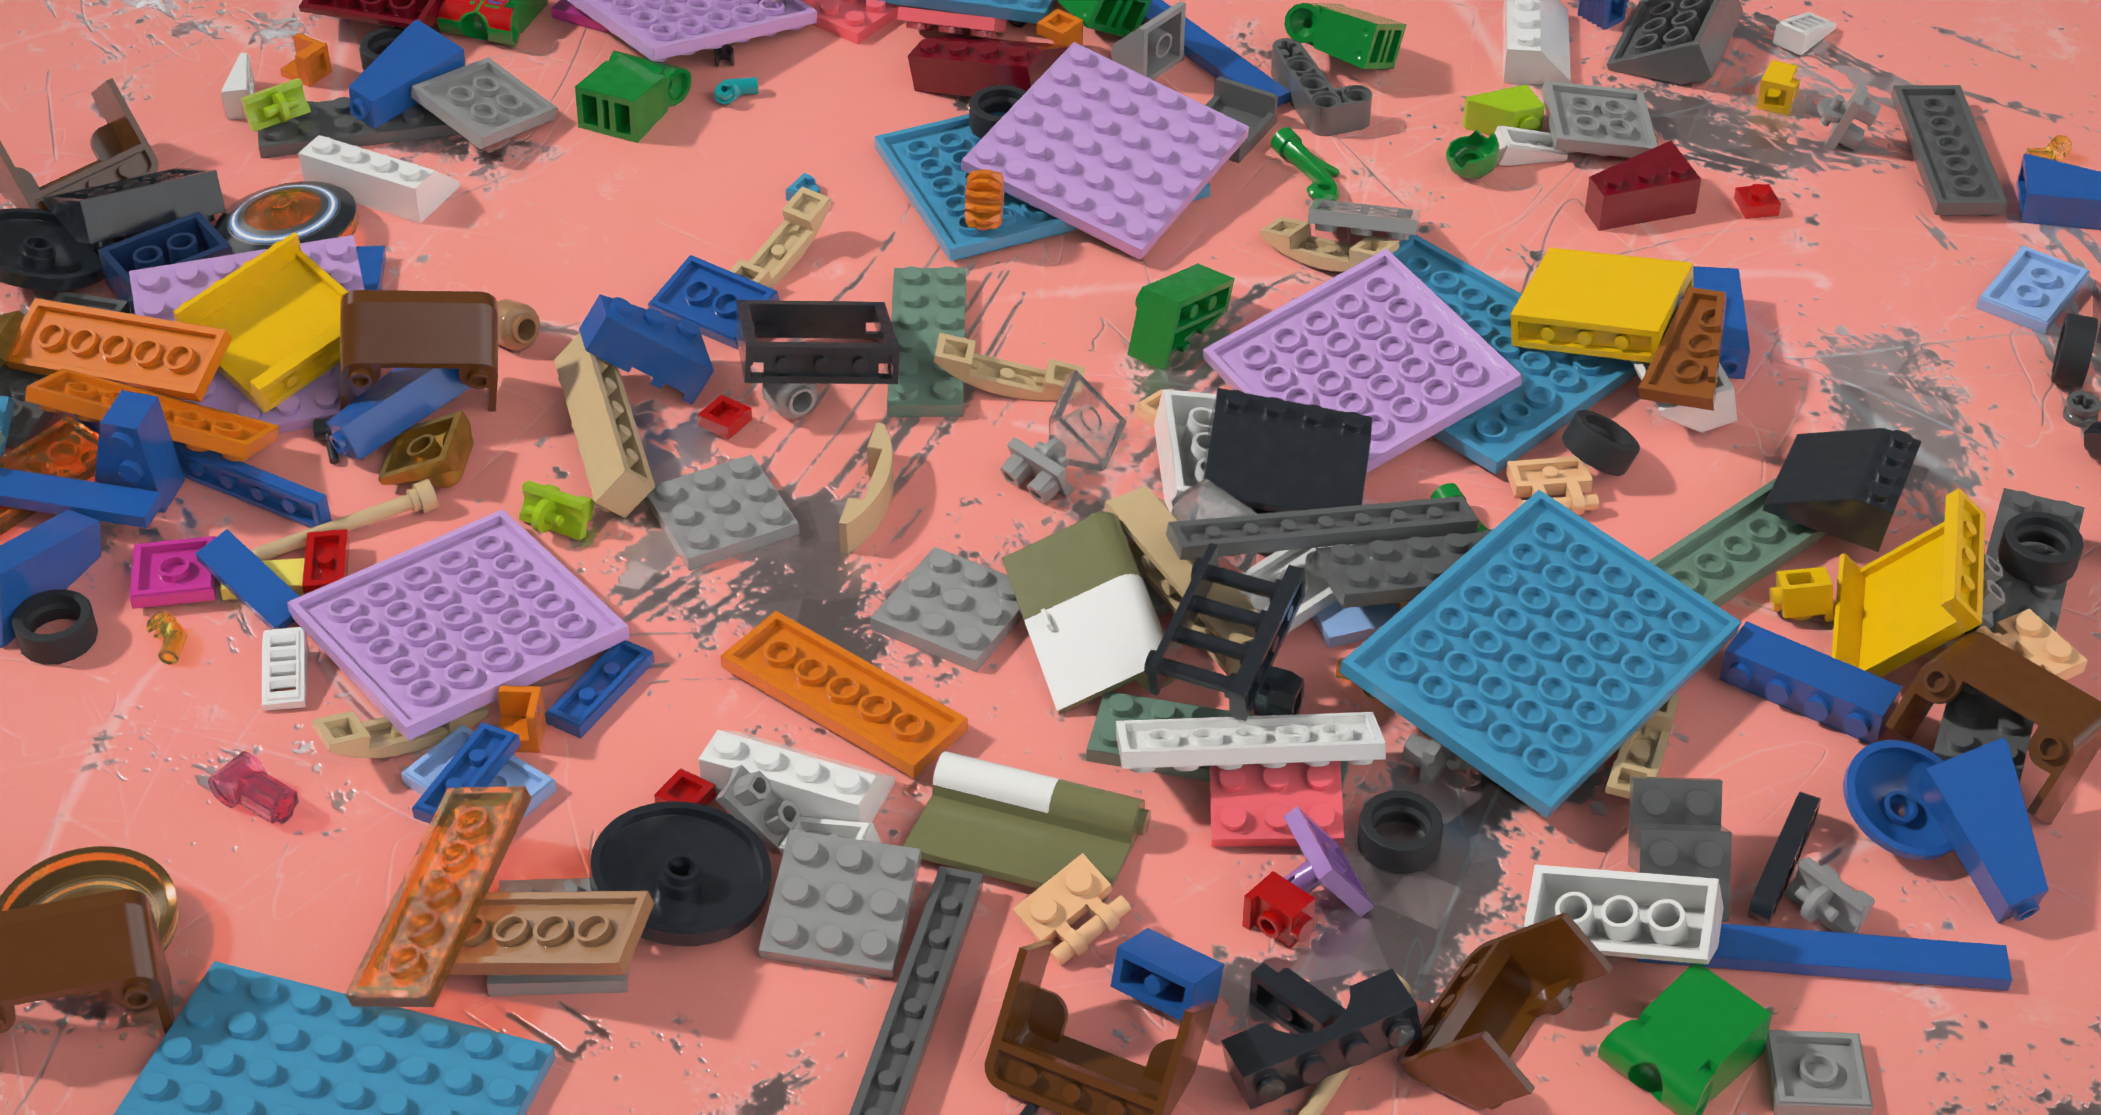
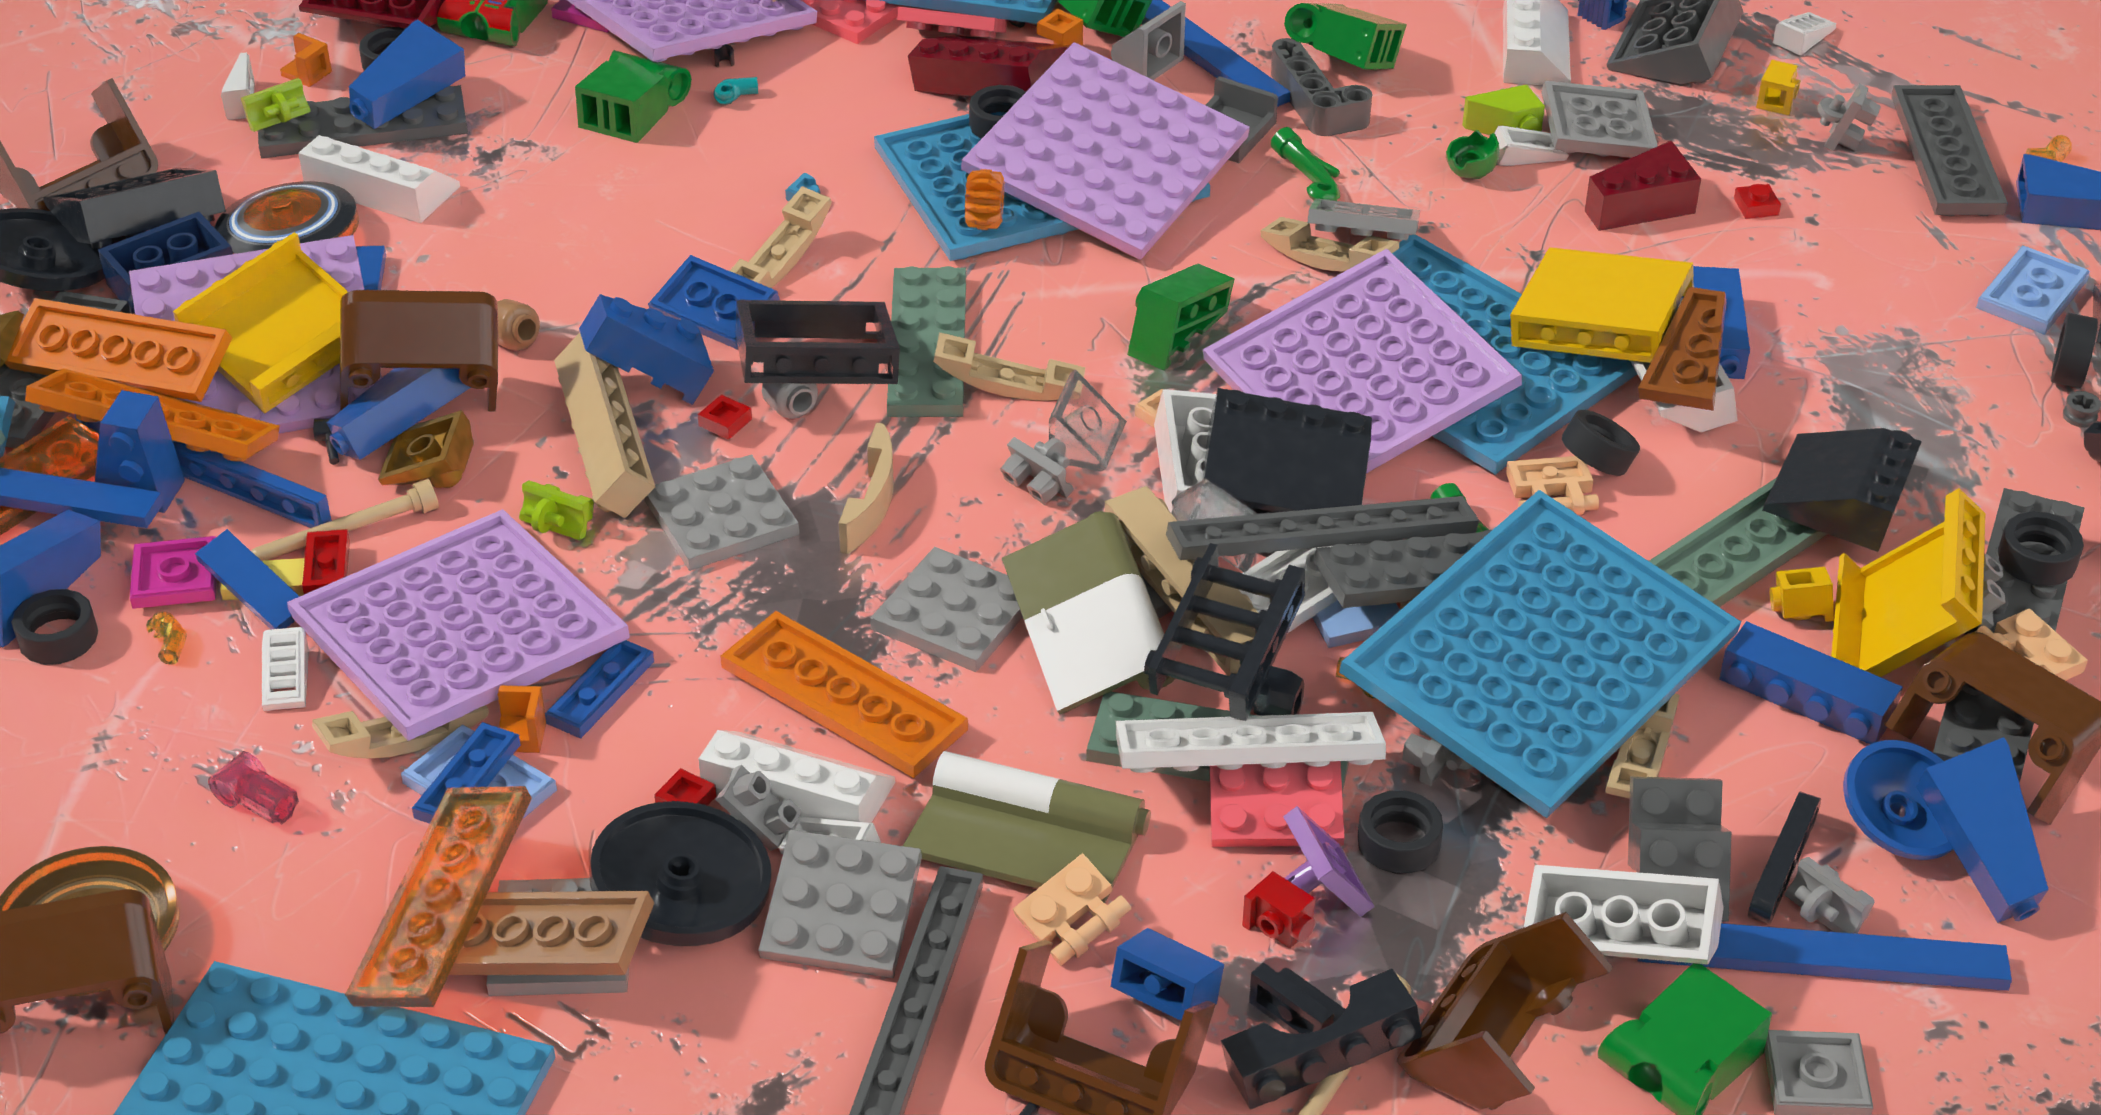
light grey plate [411,57,558,149] -> none

